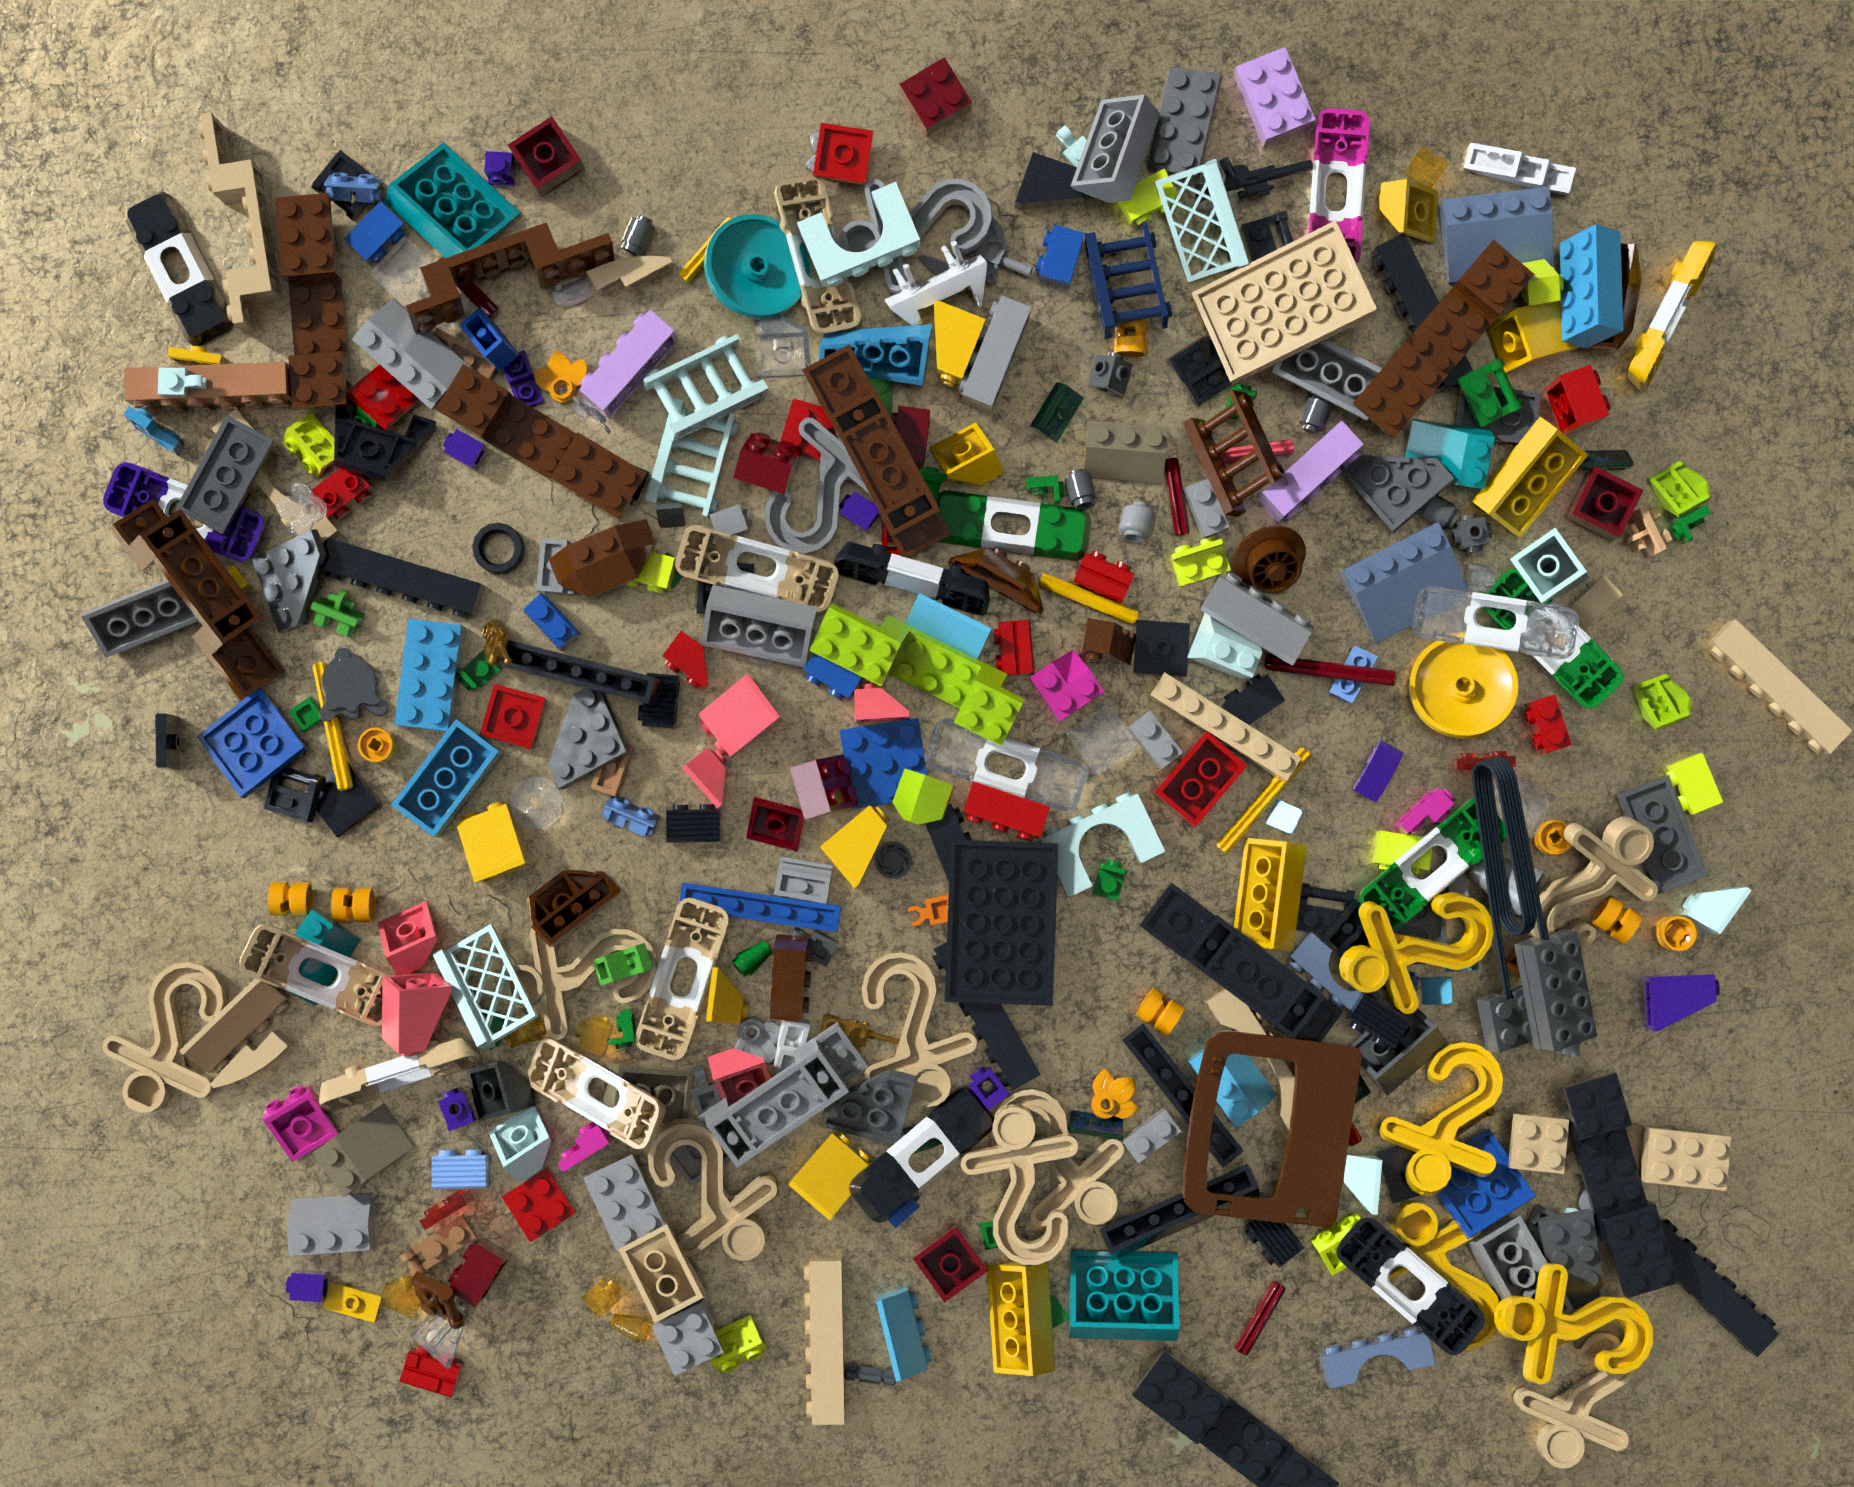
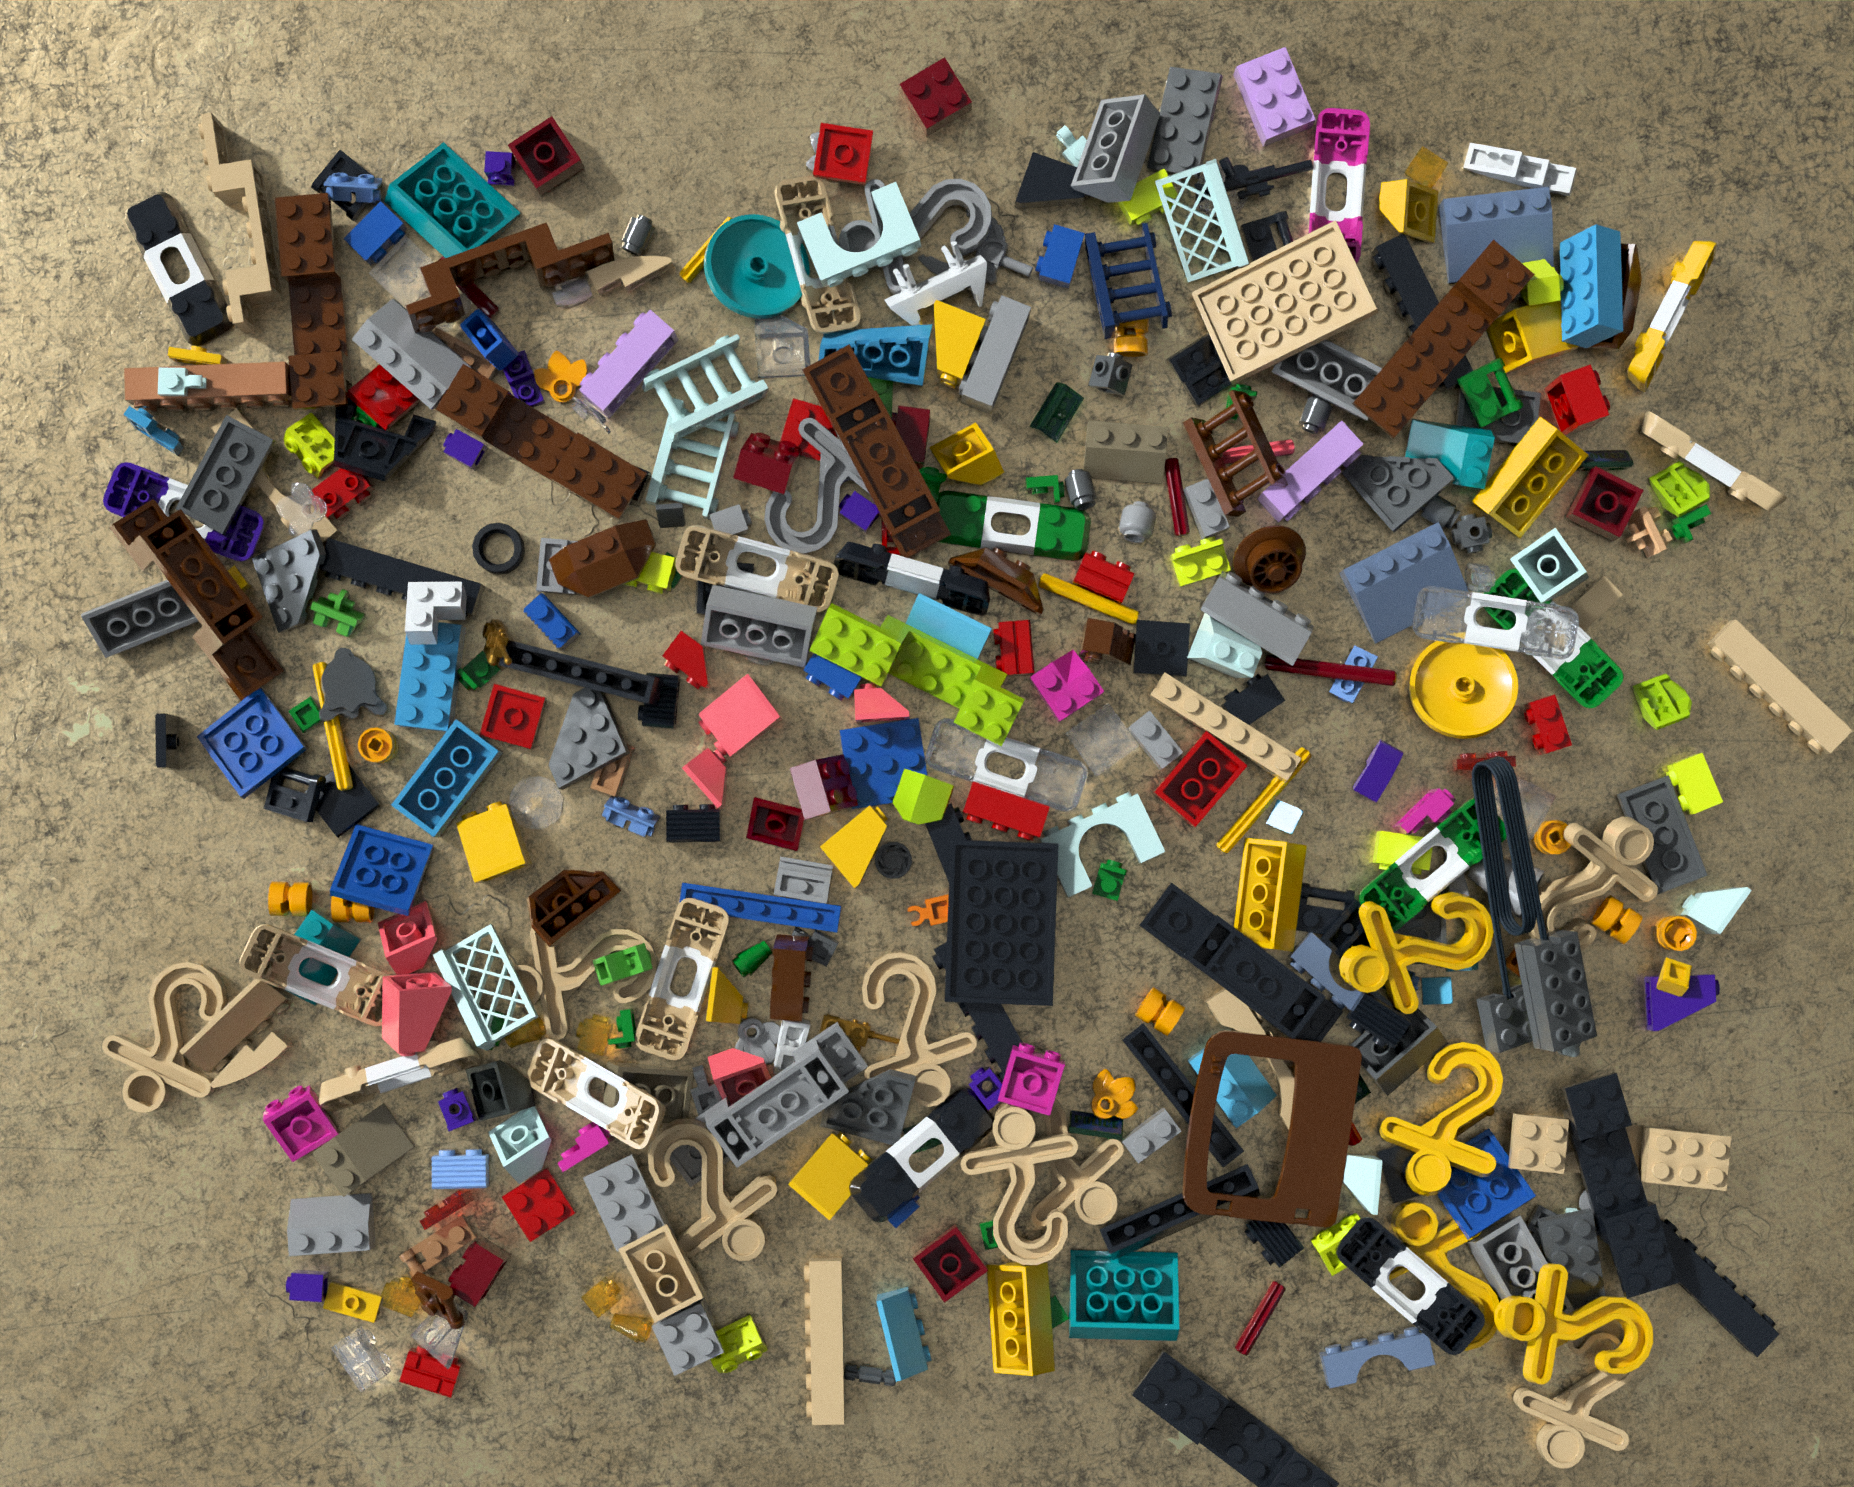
none -> blue plate [330,824,433,916]
none -> clear brick [331,1326,391,1392]
none -> white brick [405,582,467,645]
none -> dark pink plate [998,1043,1065,1116]
none -> tan piece [1641,410,1787,512]
none -> yellow slope [1656,957,1692,997]

